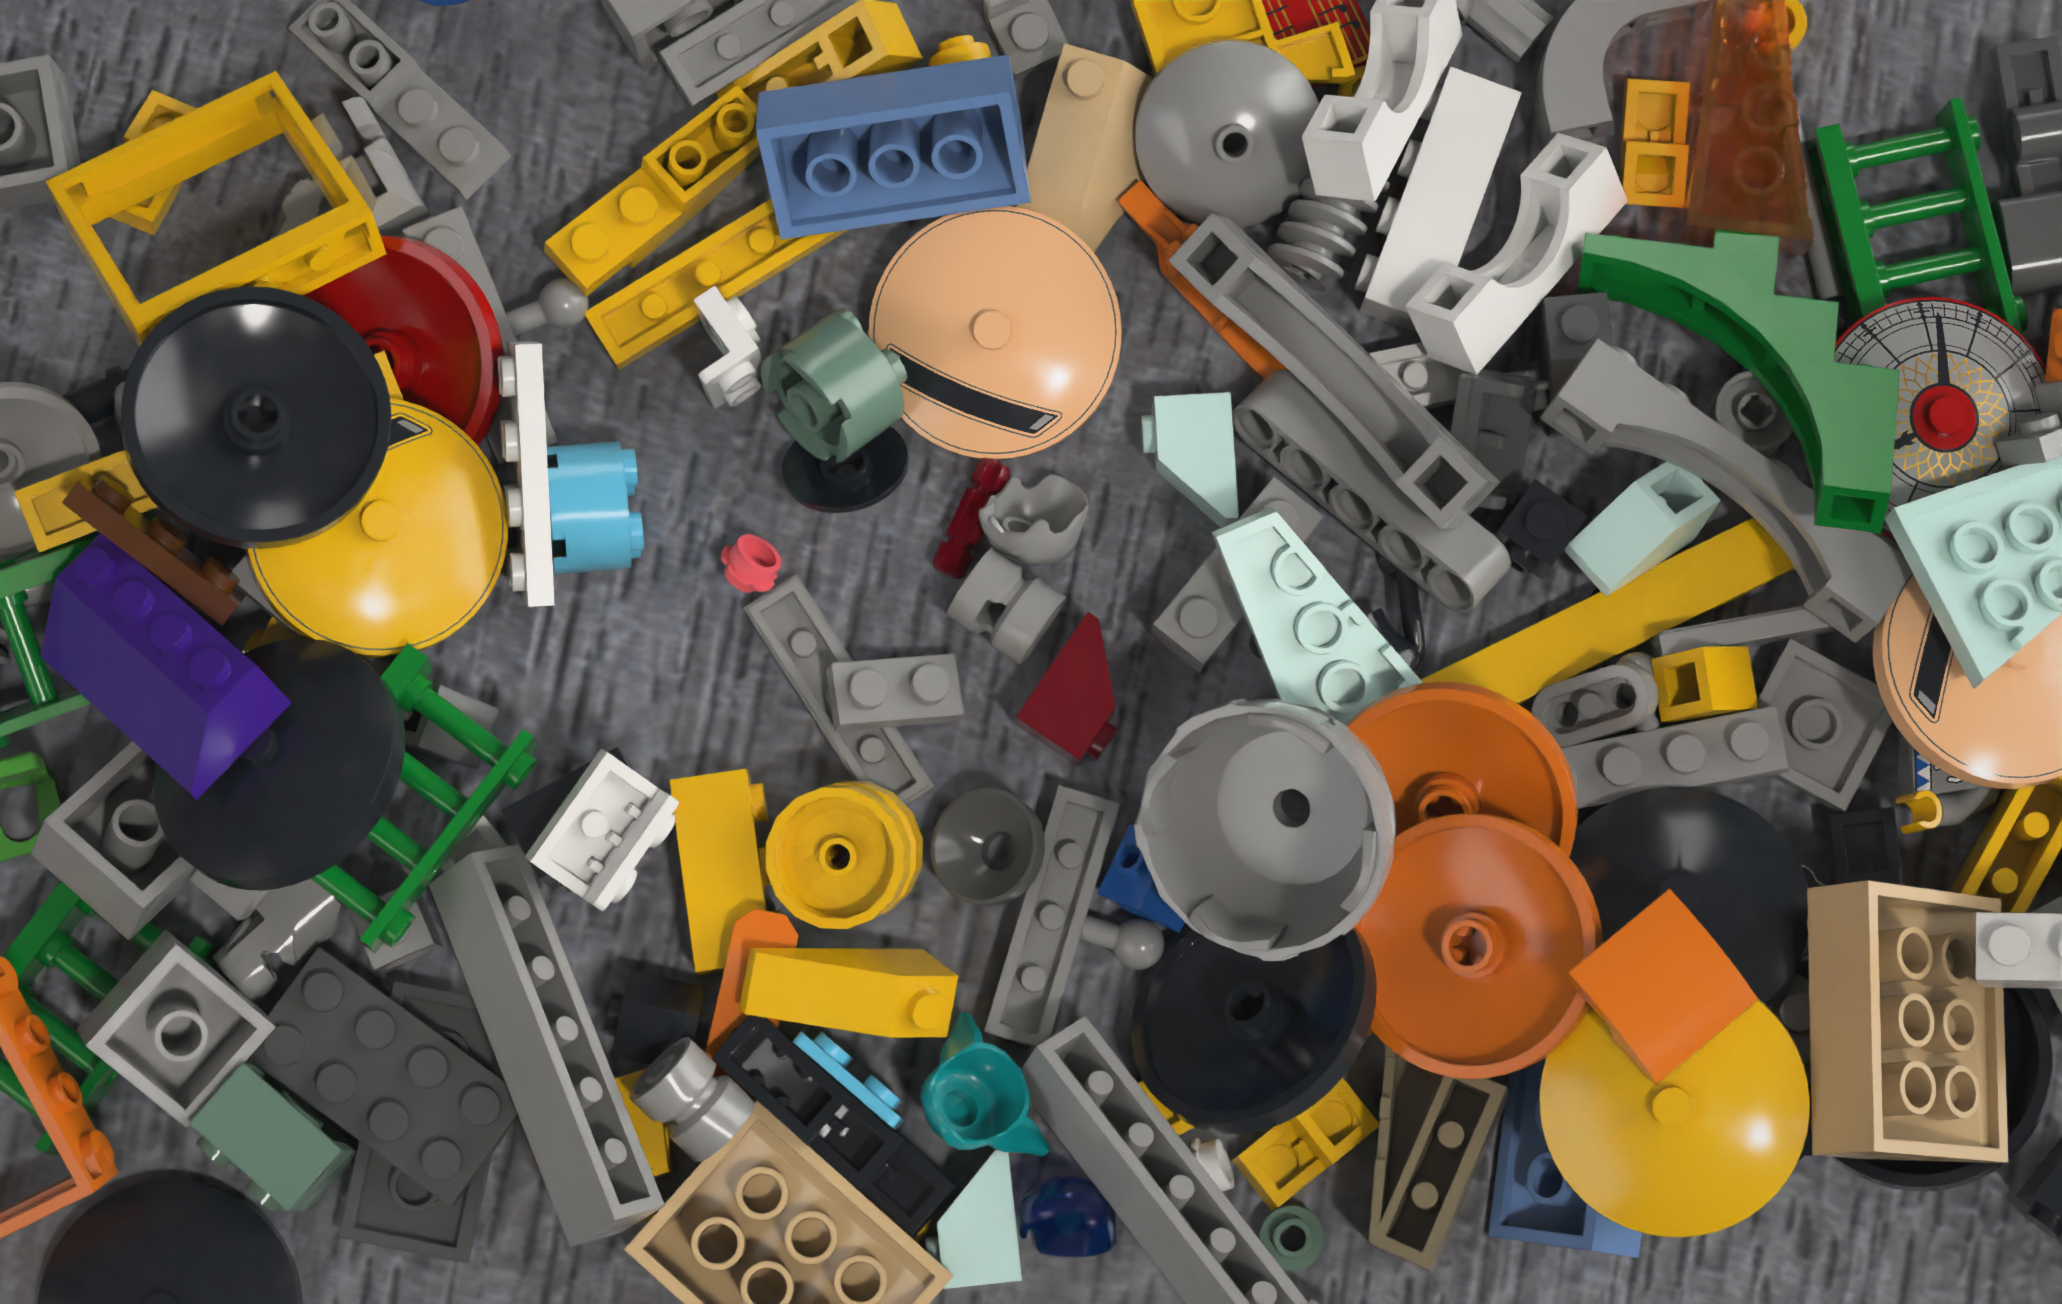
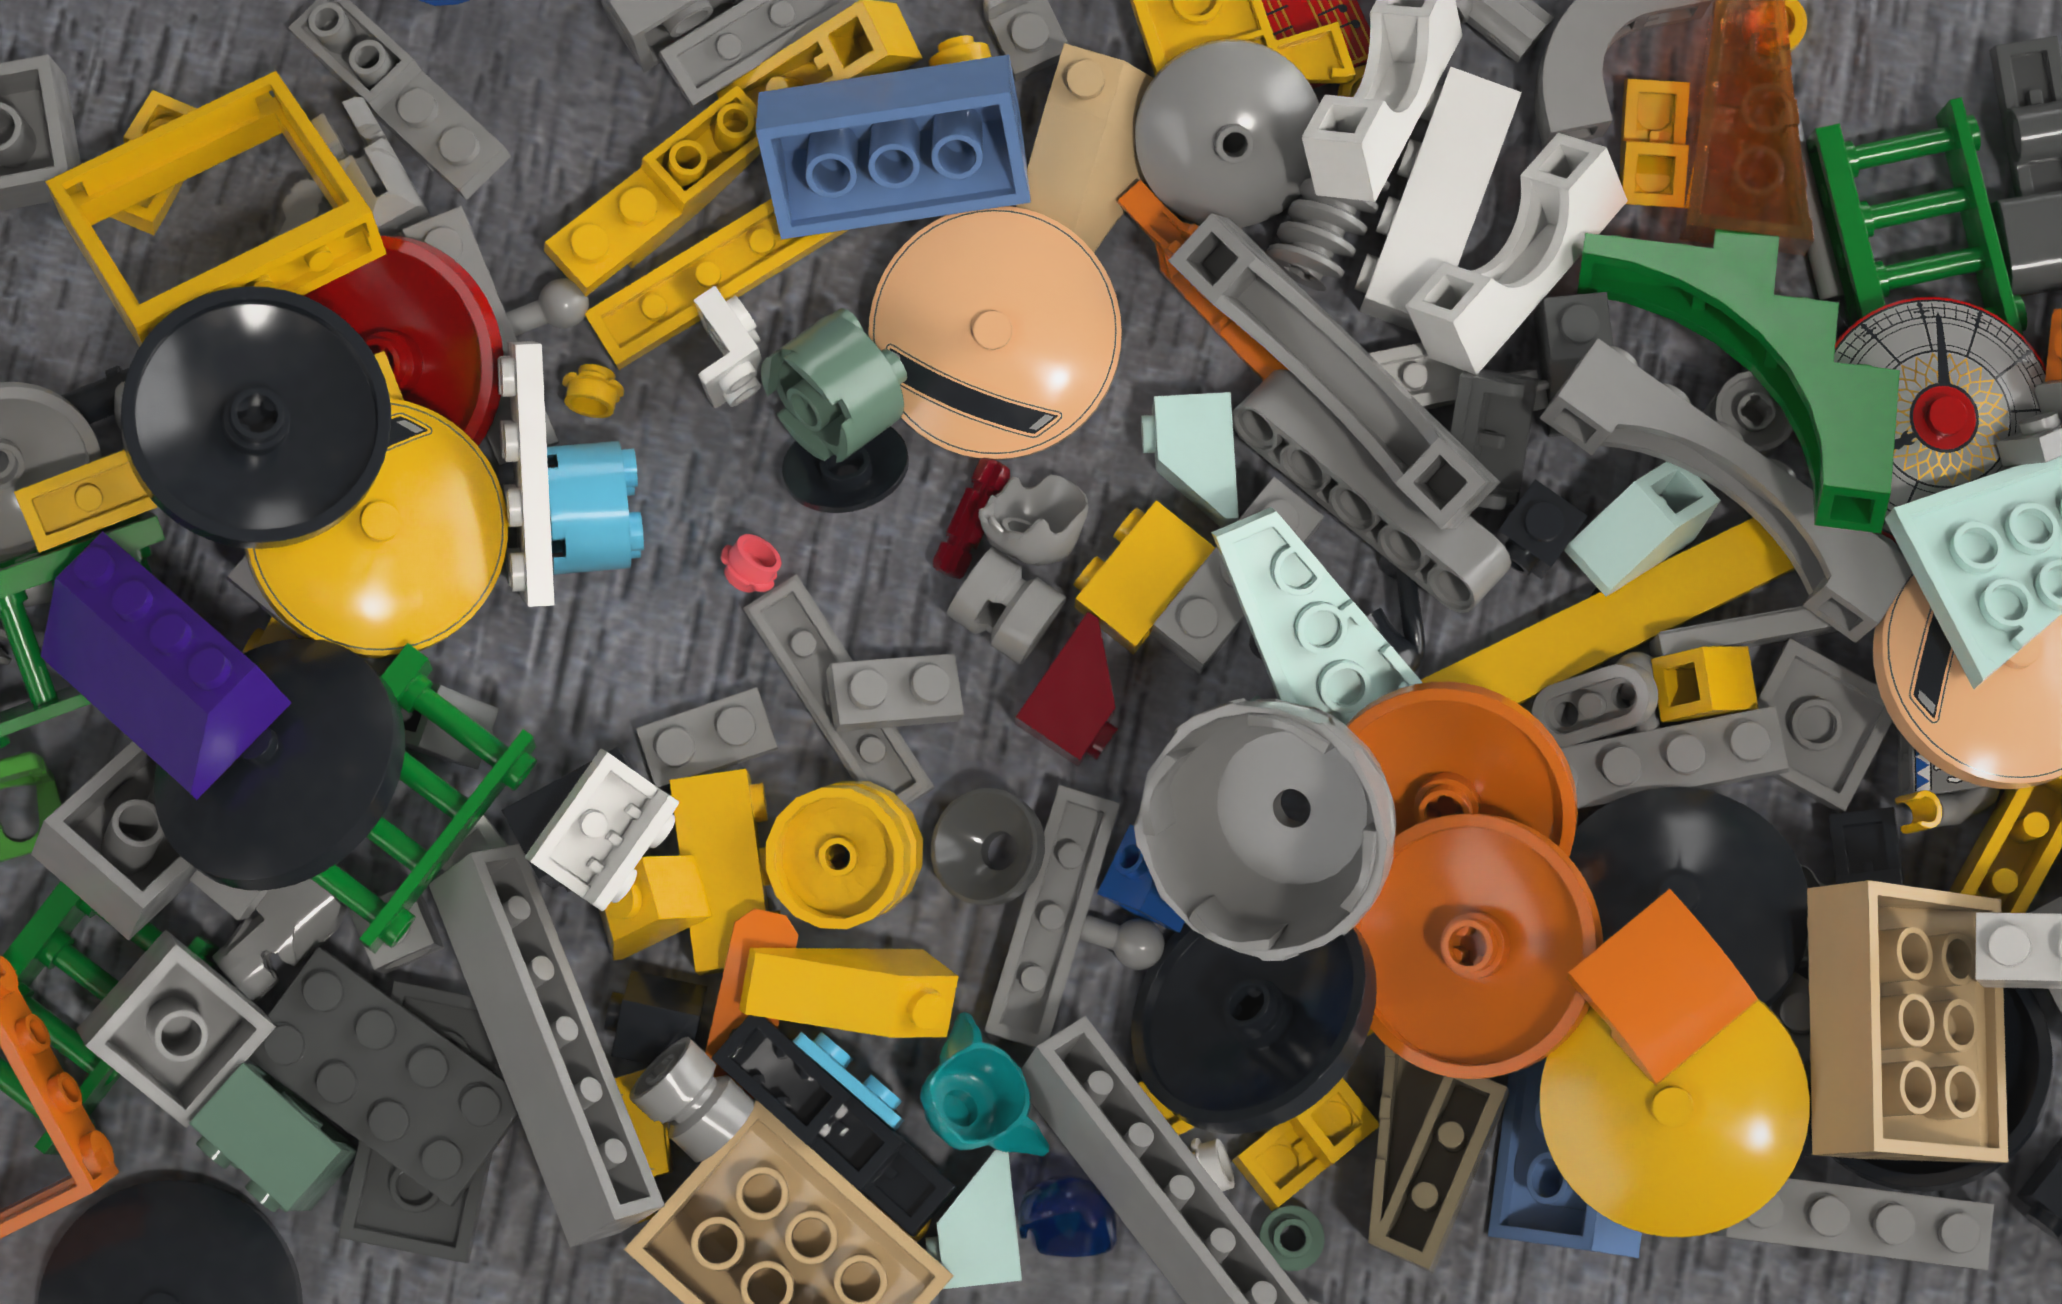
reddish brown plate [62,474,246,626] -> none
none -> yellow plate [562,364,624,418]
none -> yellow slope [599,855,712,960]
none -> light grey plate [636,687,779,790]
none -> yellow brick [1073,500,1216,655]
none -> light grey arch [1712,1178,1994,1270]

